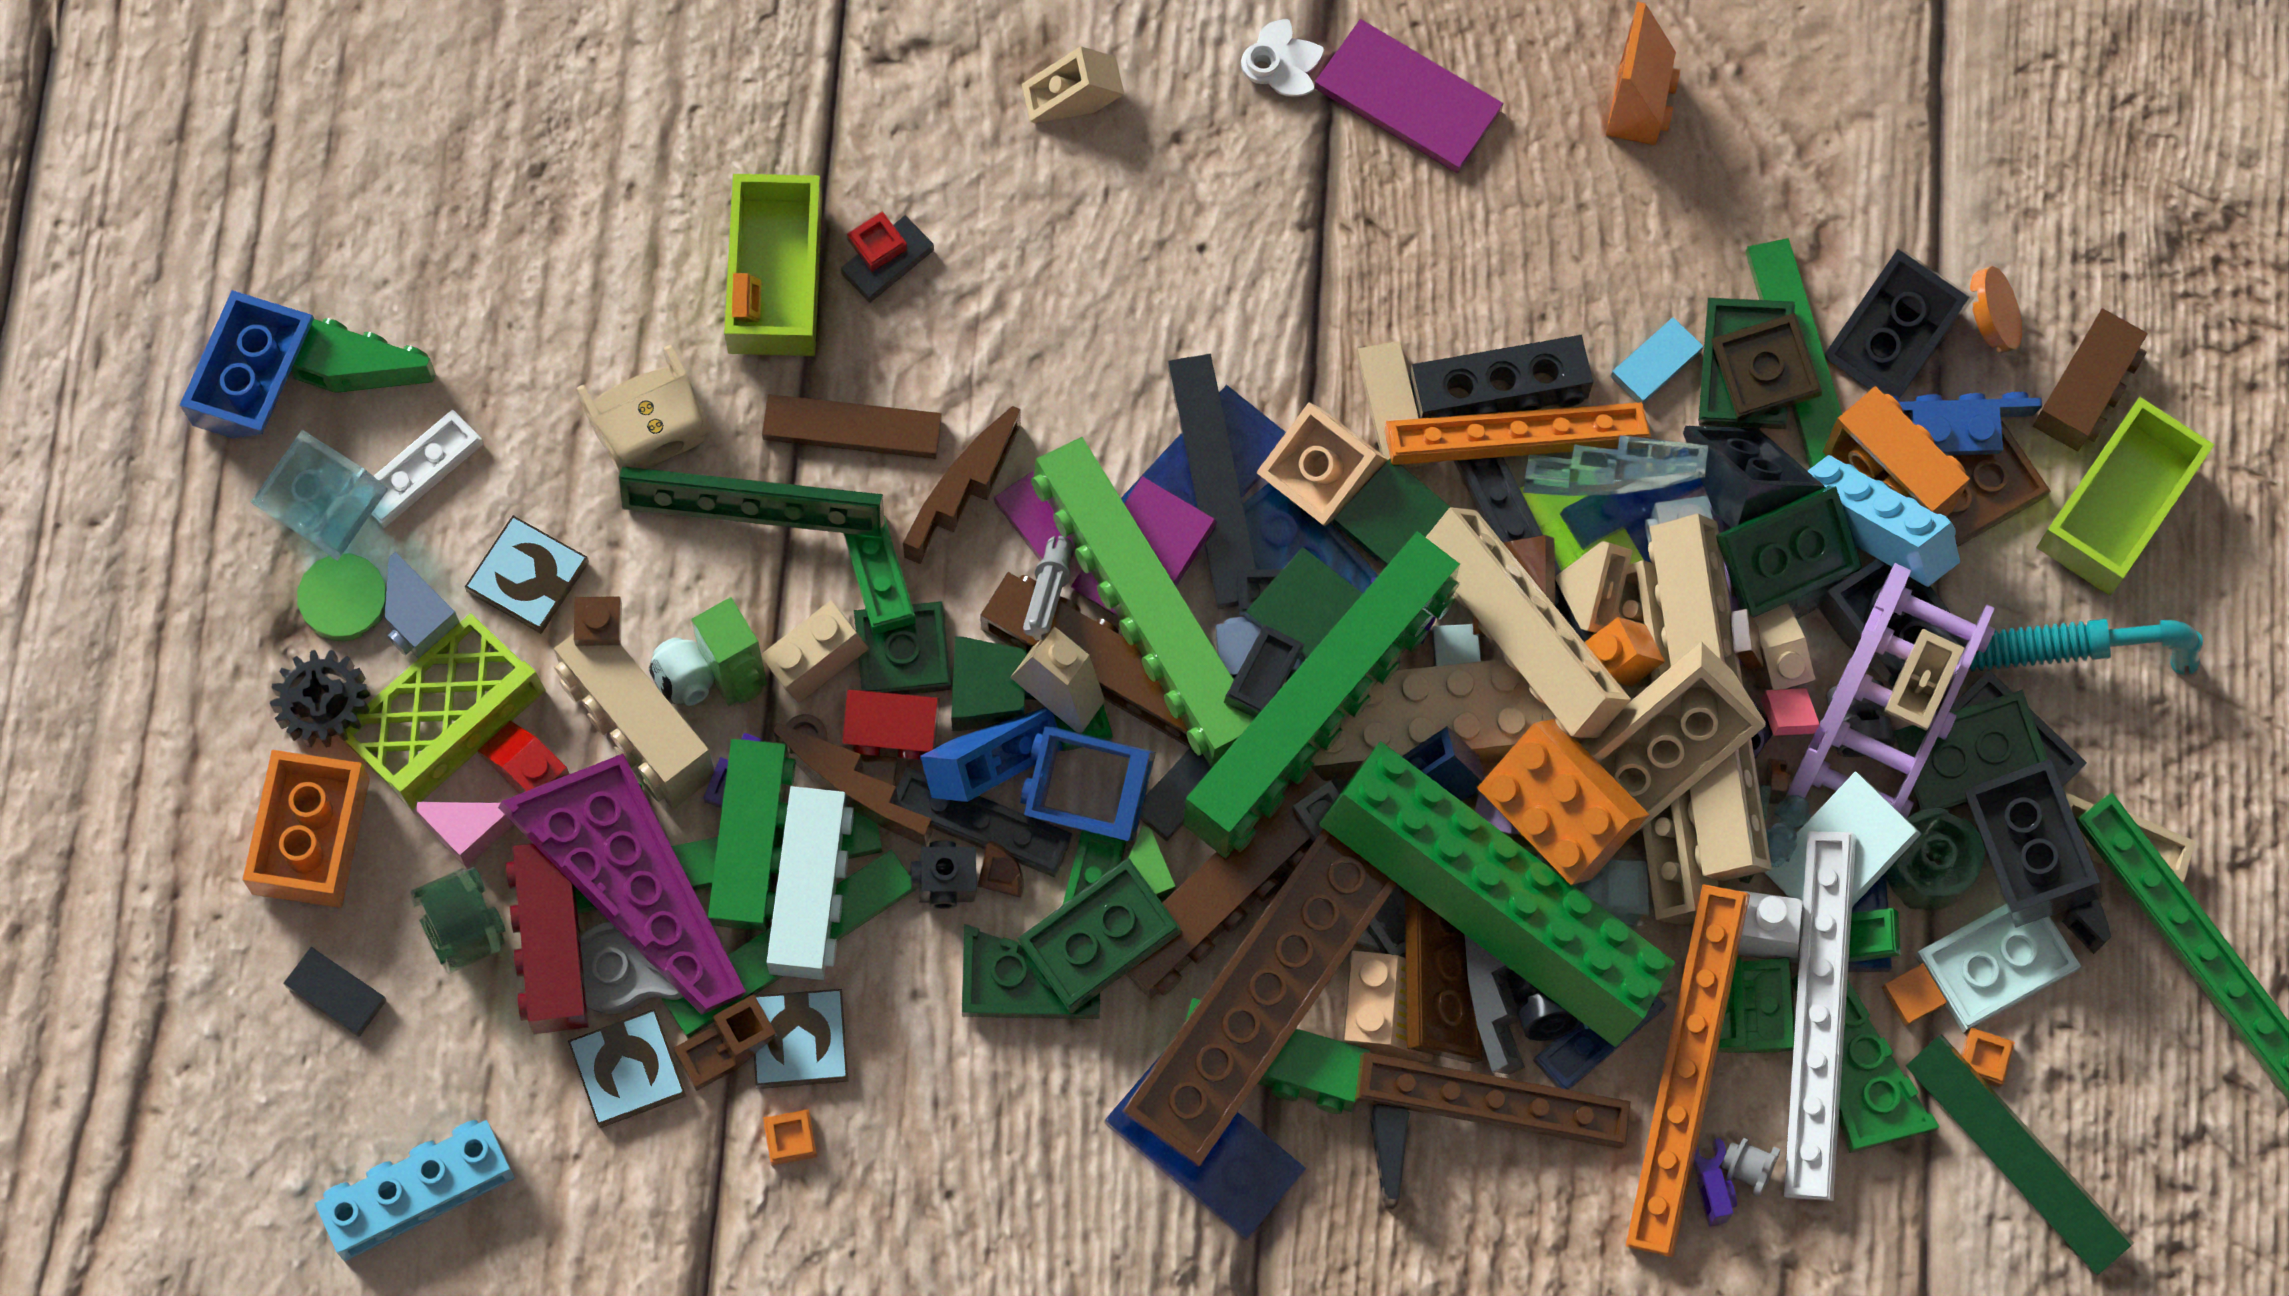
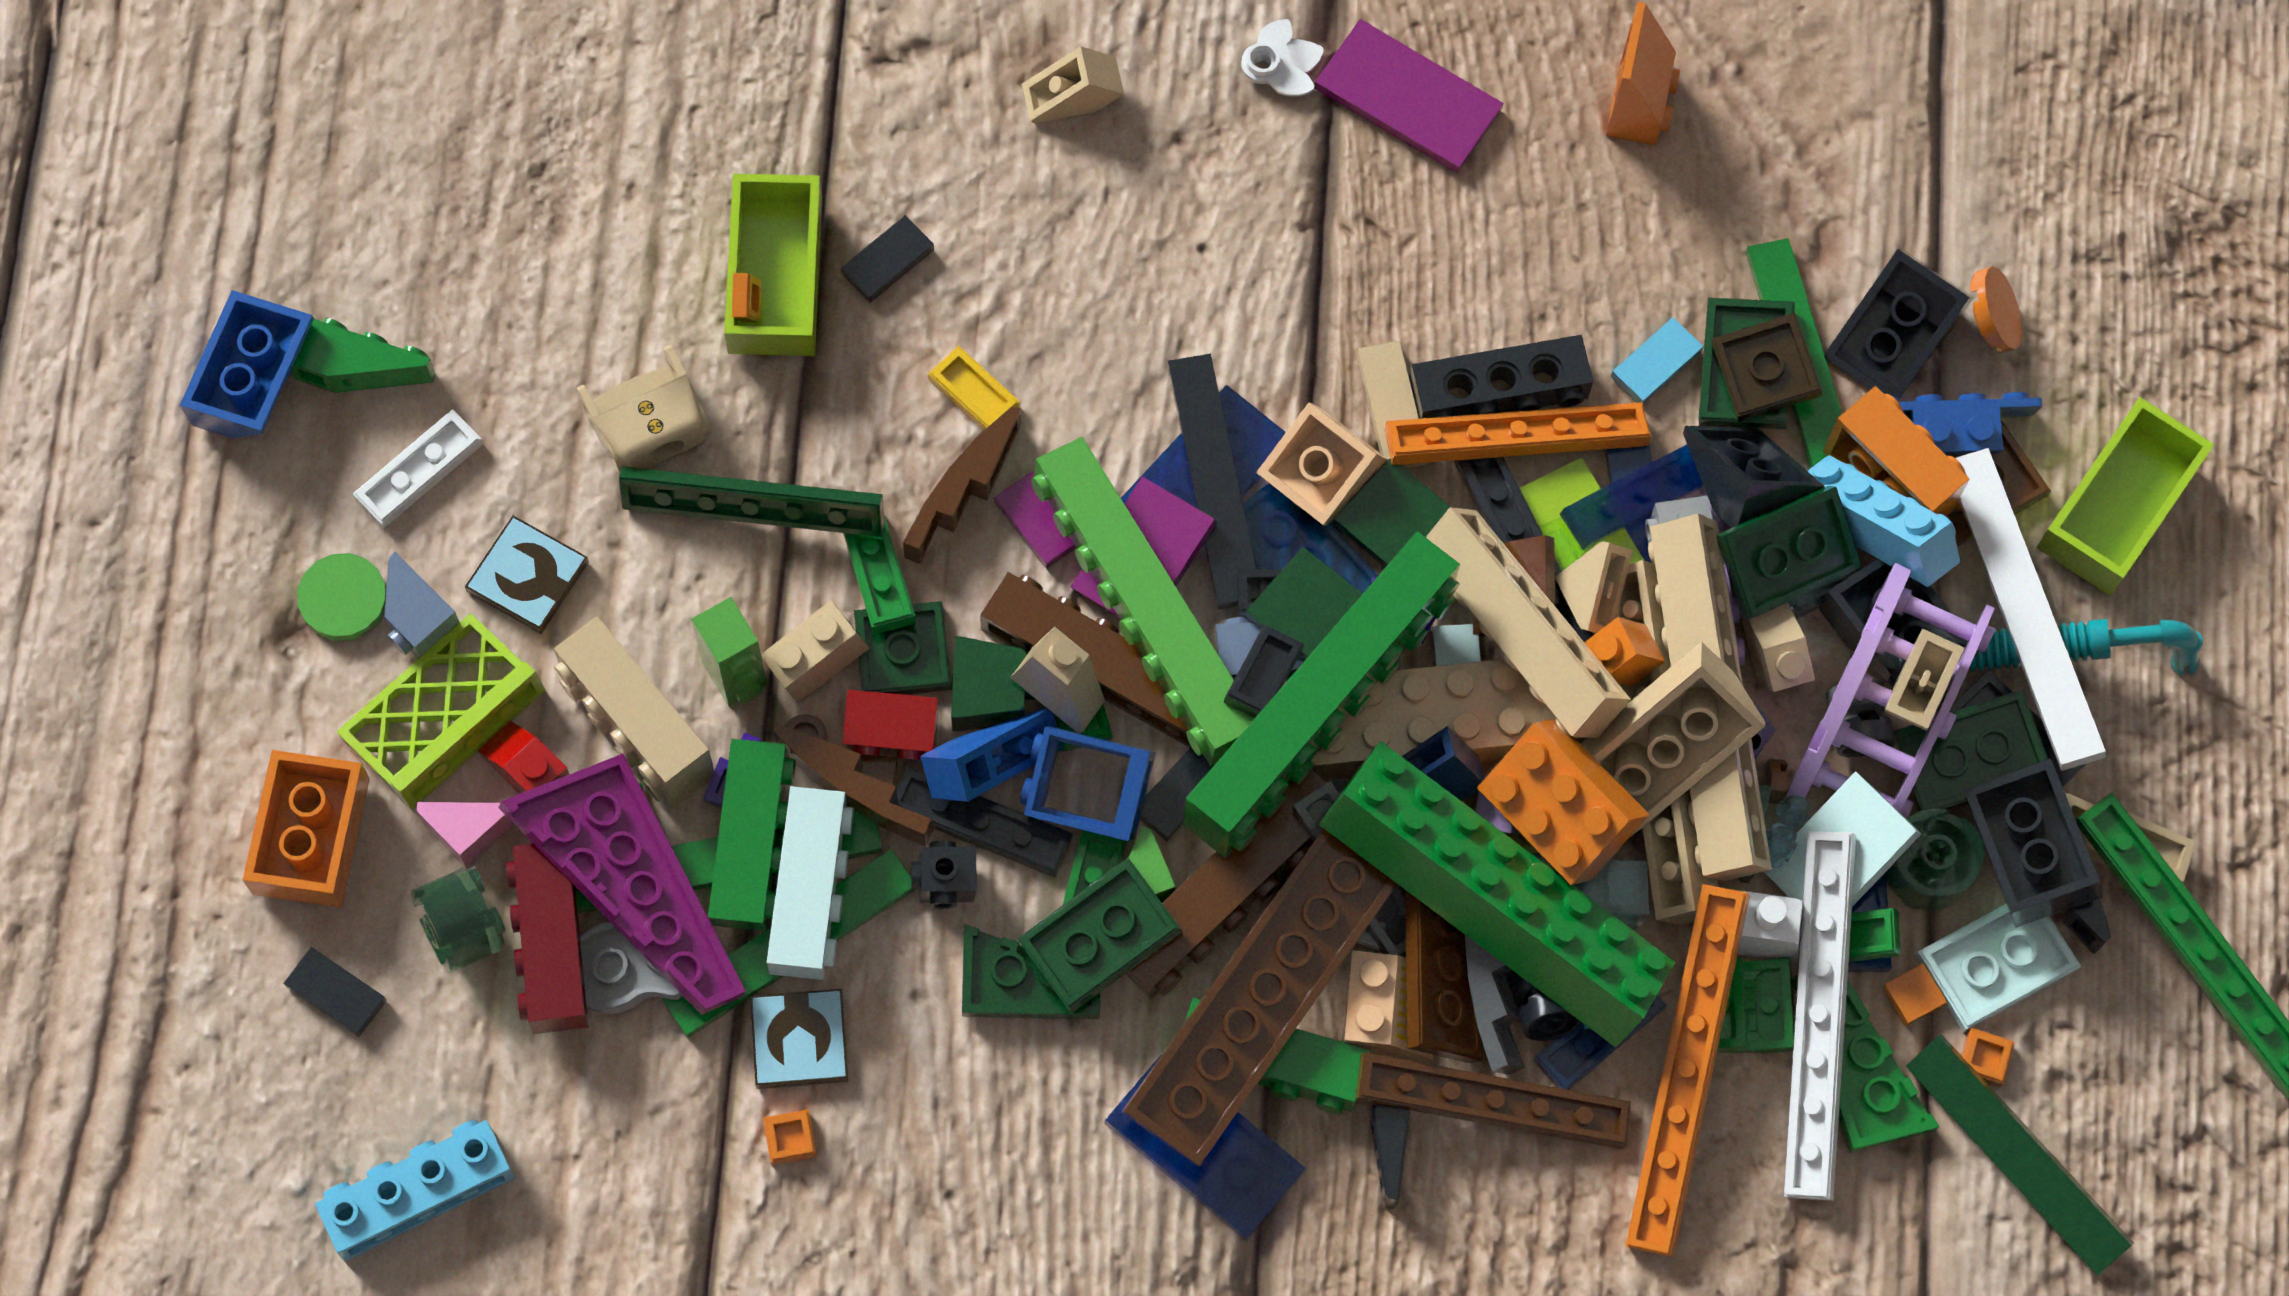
clear light blue brick [251,430,388,561] -> none
black gear [270,650,371,747] -> none
tile [568,1009,686,1129] -> none
reddish brown plate [573,596,622,646] -> none
light aqua head [649,638,714,706] -> none
reddish brown slope [674,994,776,1091] -> none
reddish brown tile [762,394,942,459] -> none
red tile [847,211,907,272] -> none
reddish brown tile [977,840,1024,898] -> none
light grey axle [1023,536,1075,640] -> none
clear light blue slope [1523,435,1708,496] -> none
dark purple plate [1693,1138,1737,1227] -> none
light grey brick [1721,1137,1781,1197] -> none
reddish brown tile [1730,609,1763,670] -> none
coral tile [1761,688,1820,736] -> none
reddish brown brick [2032,308,2148,452] -> none
none -> yellow tile [928,345,1021,431]
none -> white tile [1956,448,2106,771]

